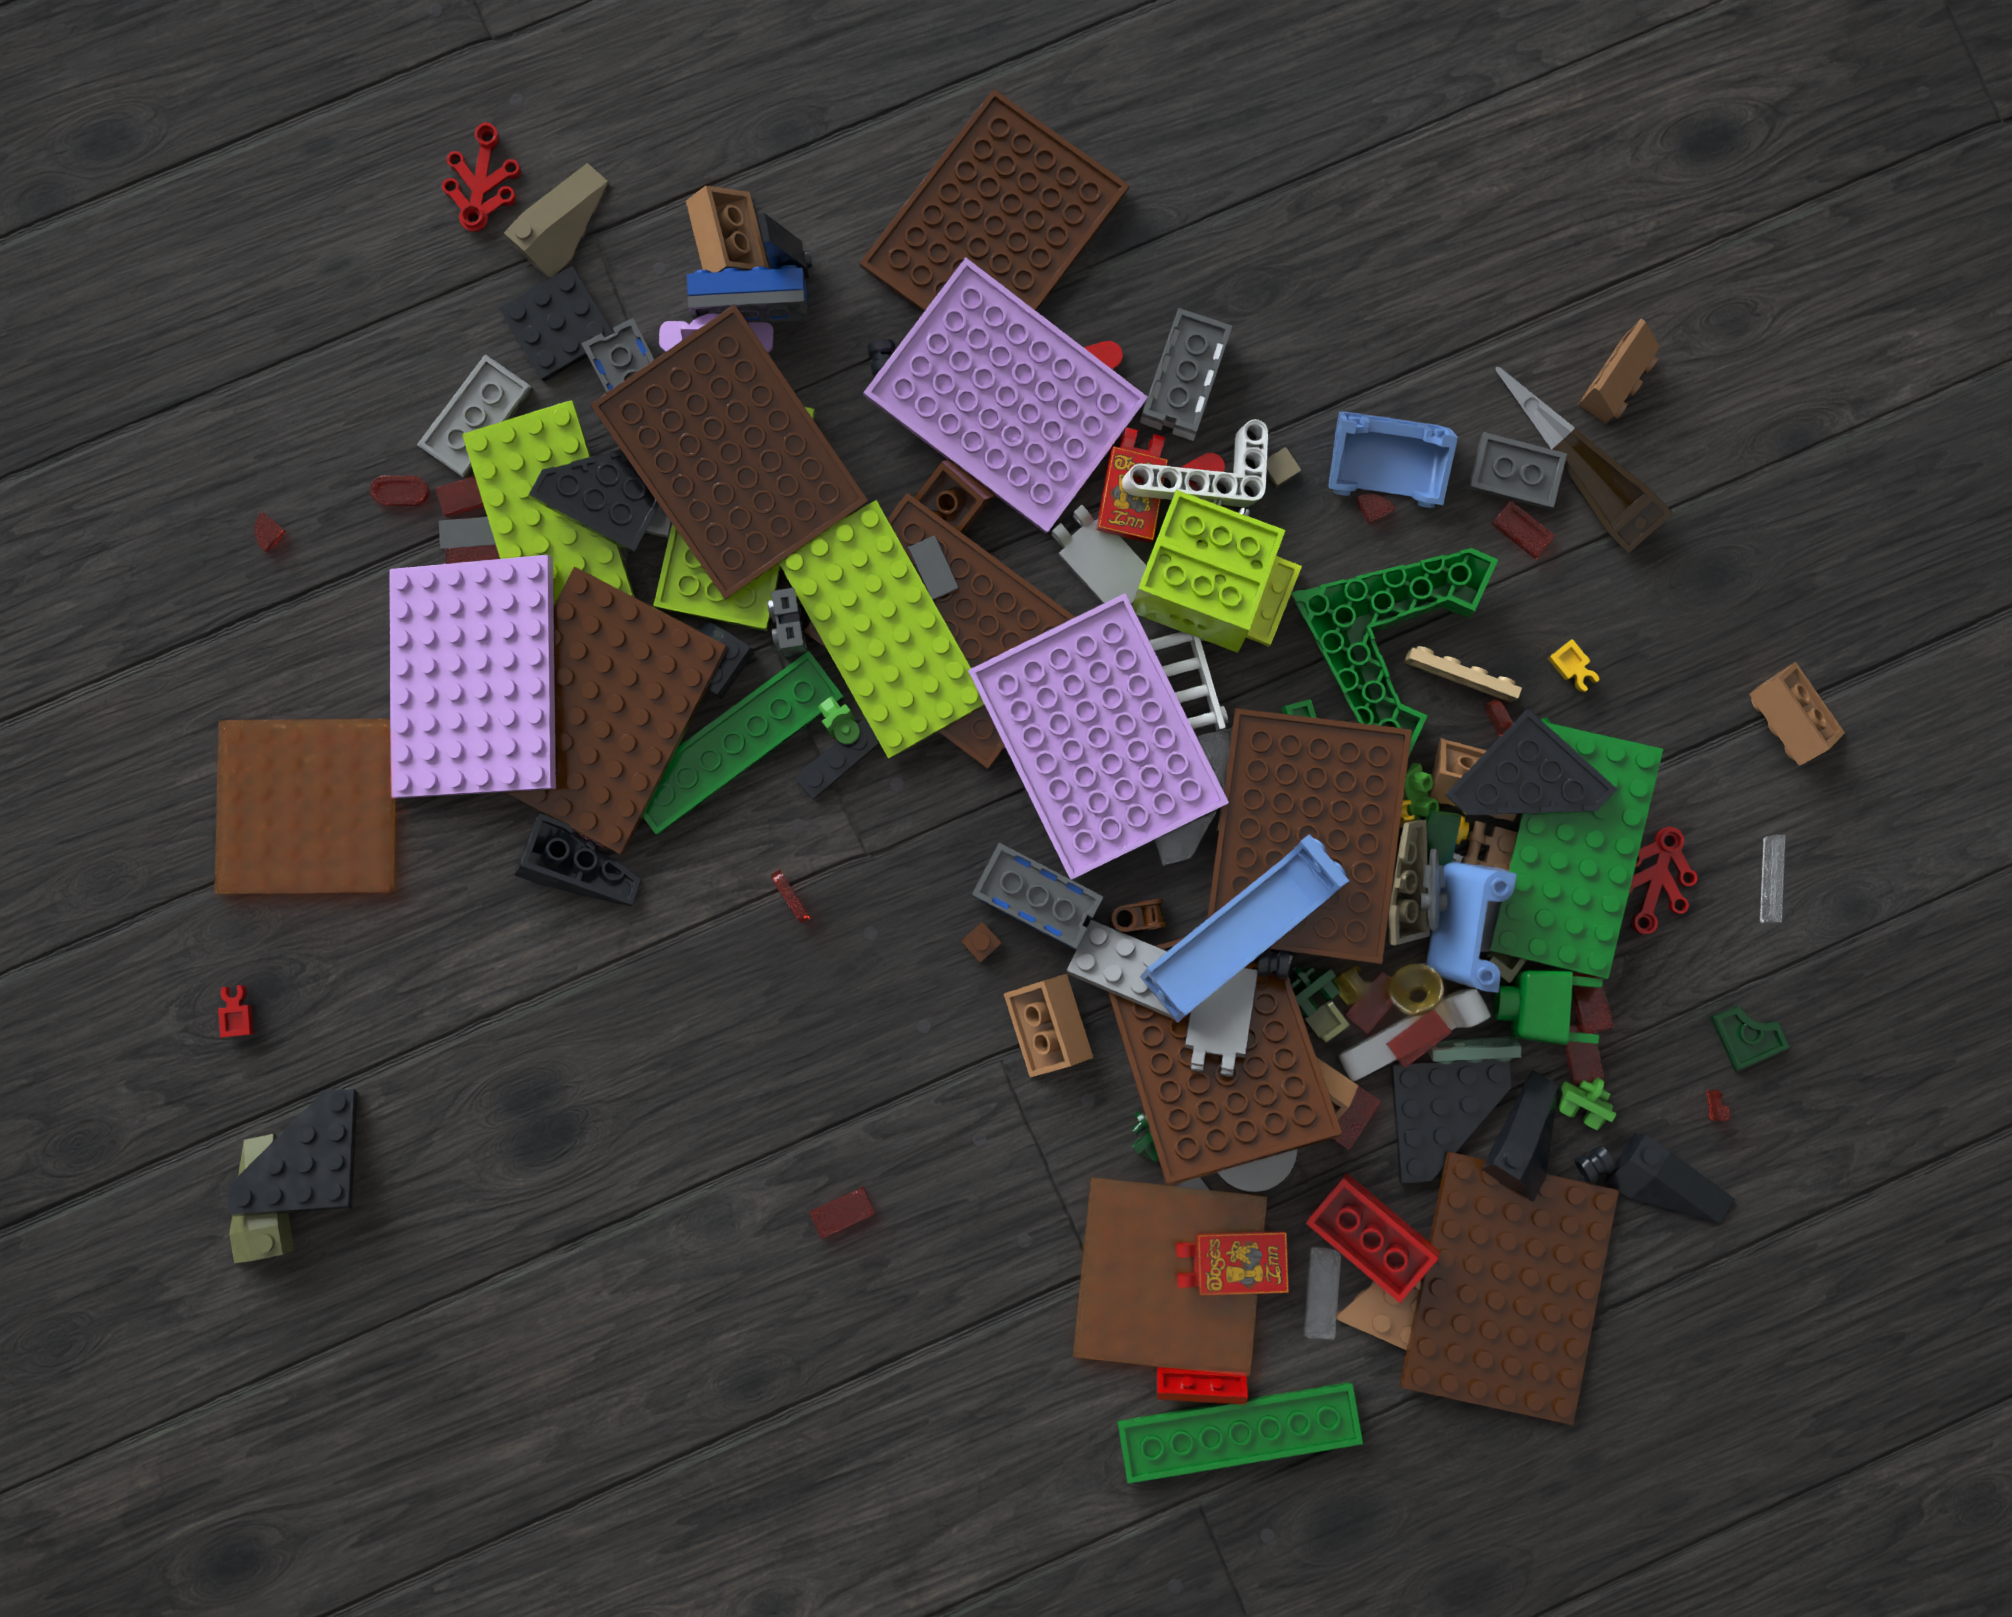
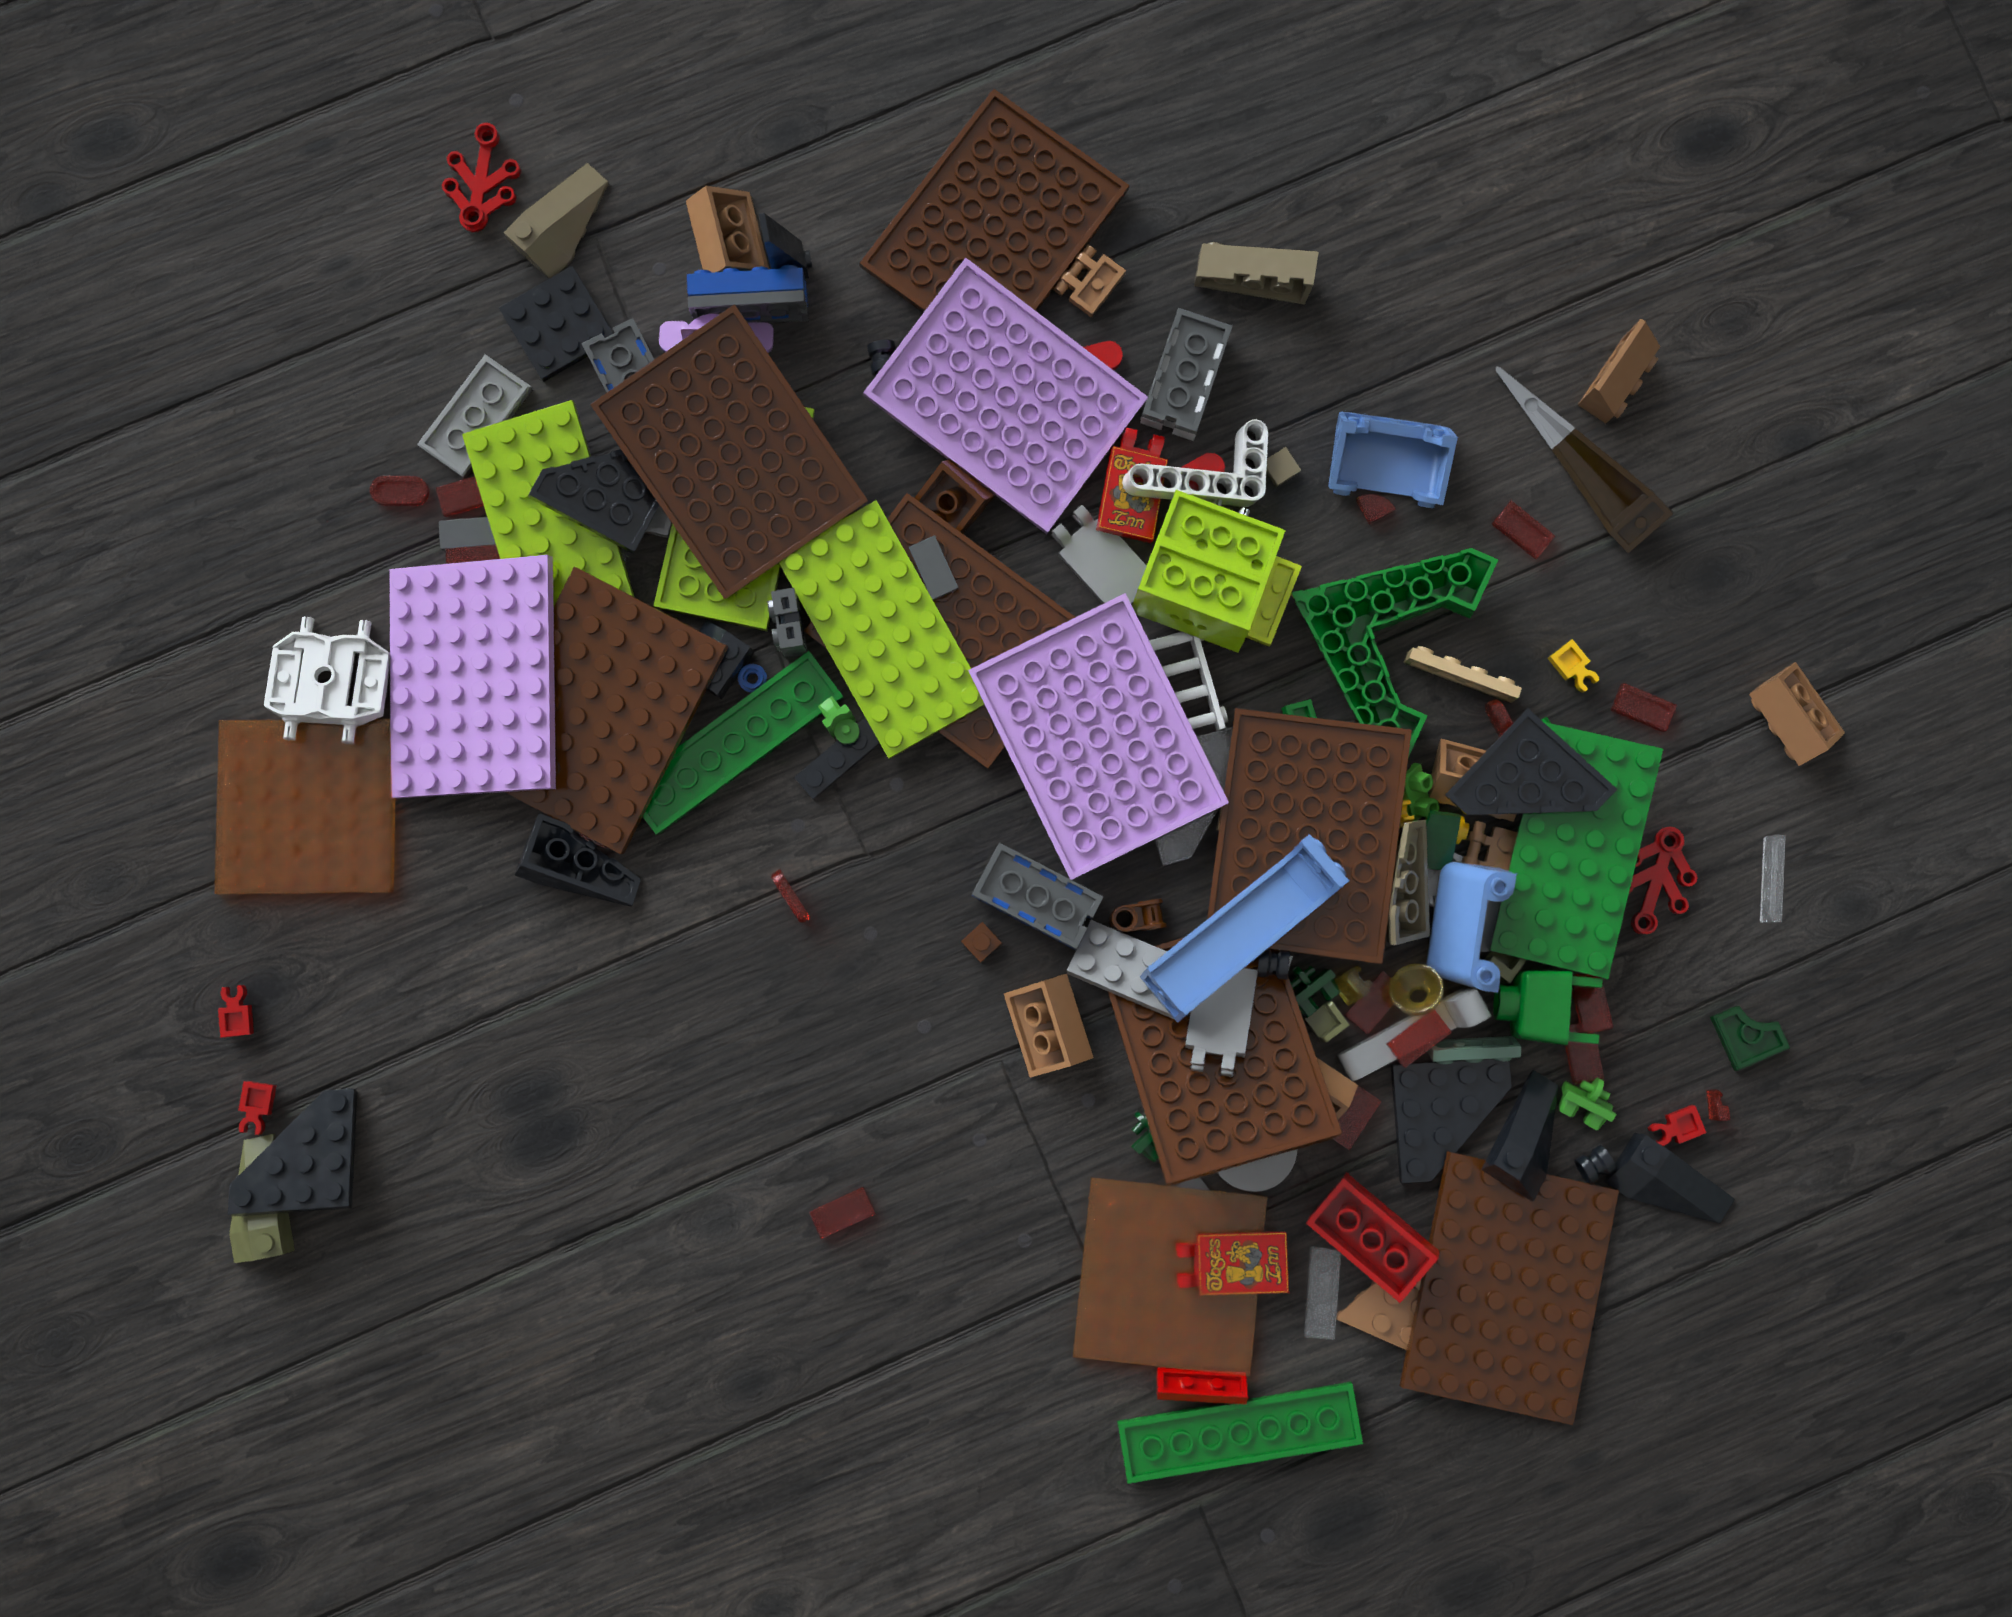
clear red tile [254,511,286,553] -> none
dark grey piece [1421,849,1447,931] -> none
dark grey plate [1468,432,1567,510] -> none
none -> red plate [238,1081,277,1135]
none -> white piece [264,617,390,744]
none -> blue plate [738,664,767,693]
none -> medium nougat plate [1053,245,1126,318]
none -> dark tan wedge [1194,242,1319,304]
none -> clear red tile [1611,683,1677,733]
none -> red plate [1648,1105,1706,1146]

